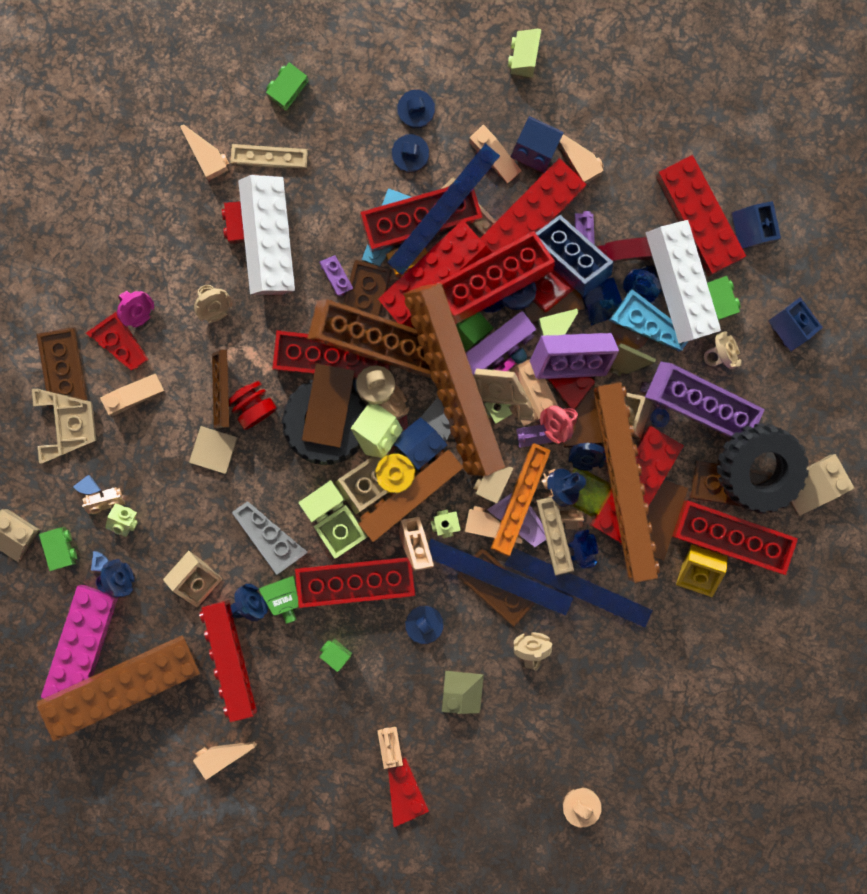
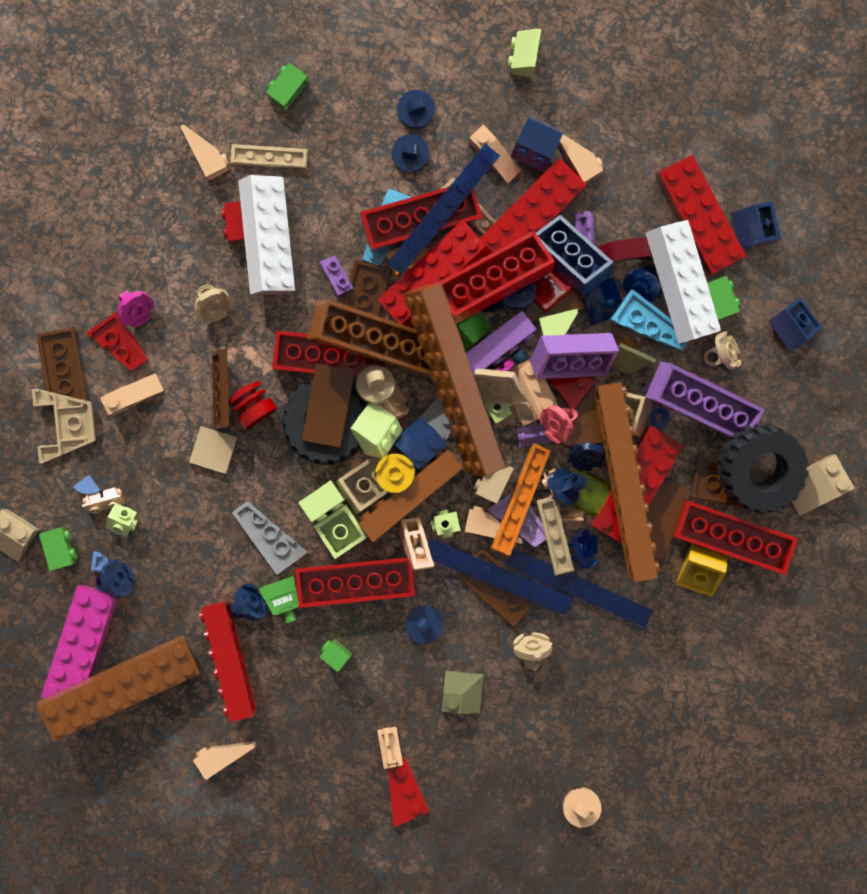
tan slope [163,551,222,607] -> none

